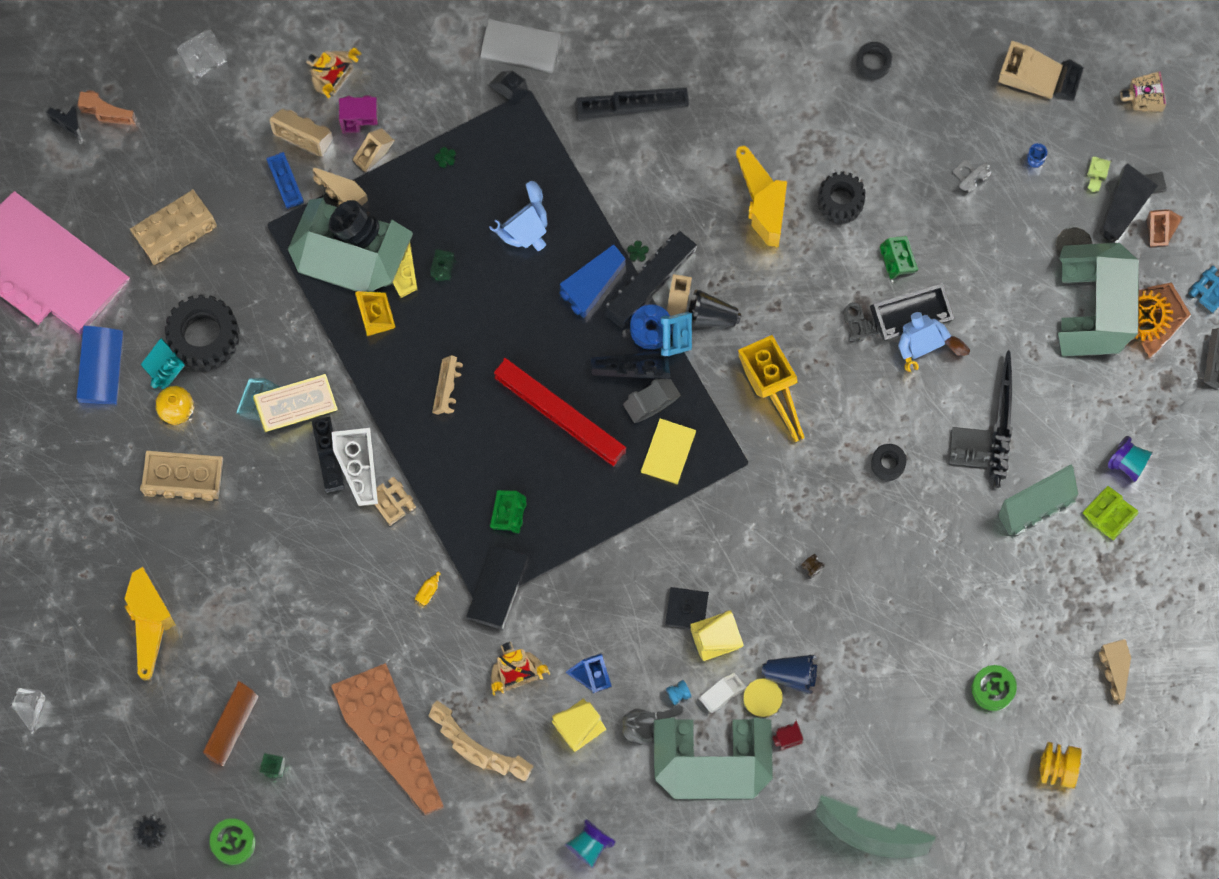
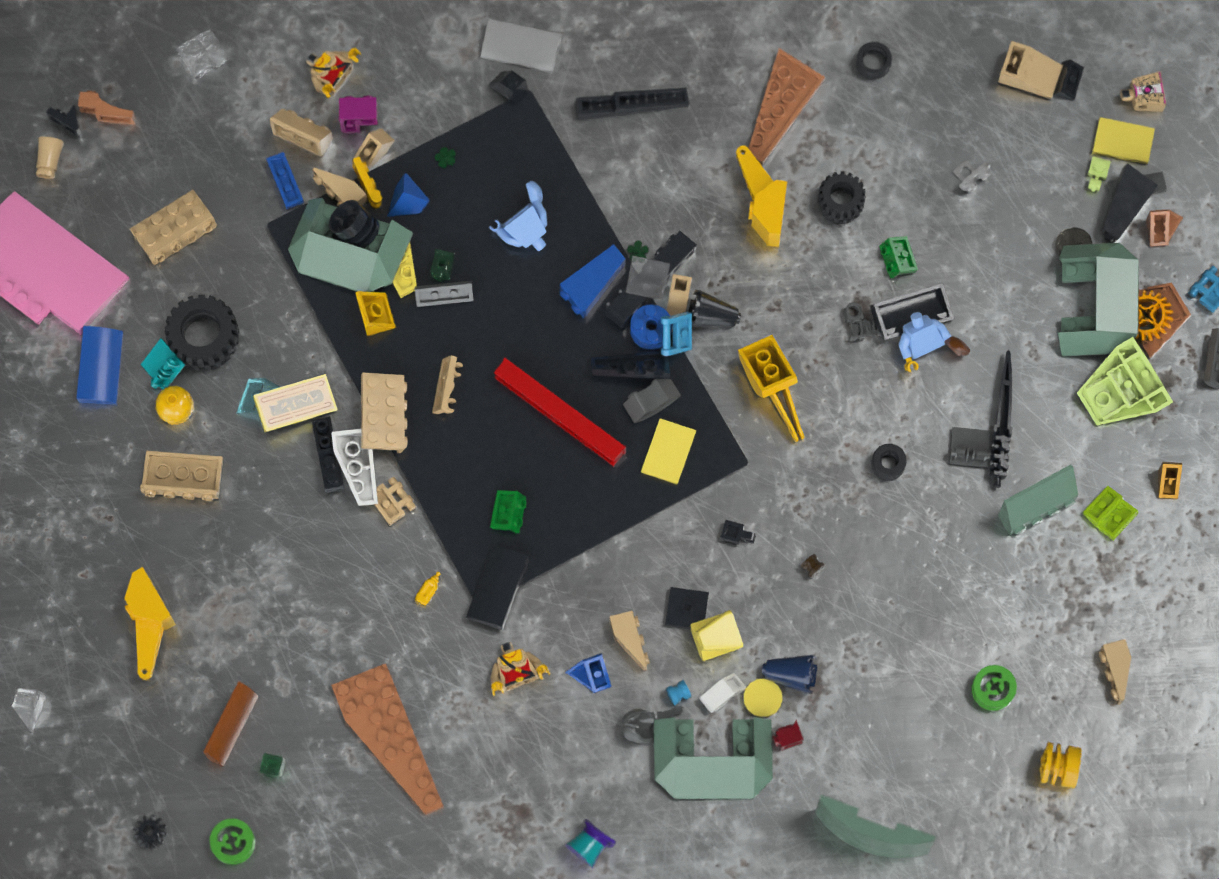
tan piece [429,701,534,782] -> none
light yellow piece [552,698,606,752] -> none
blue wheel [1027,143,1047,168] -> none
hat [1108,436,1153,482] -> none
none -> tan plant [36,137,64,179]
none -> yellow hinge [352,156,382,208]
none -> tan bracket [361,373,407,453]
none -> blue slope [387,173,430,217]
none -> plate [415,281,473,307]
none -> tan slope [610,611,650,671]
none -> clear slope [626,256,670,300]
none -> black plate [720,520,756,544]
none -> nougat wing [748,48,825,165]
none -> yellowish green wedge [1077,337,1173,425]
none -> light yellow tile [1092,117,1155,165]
none -> pearl gold slope [1158,462,1182,499]

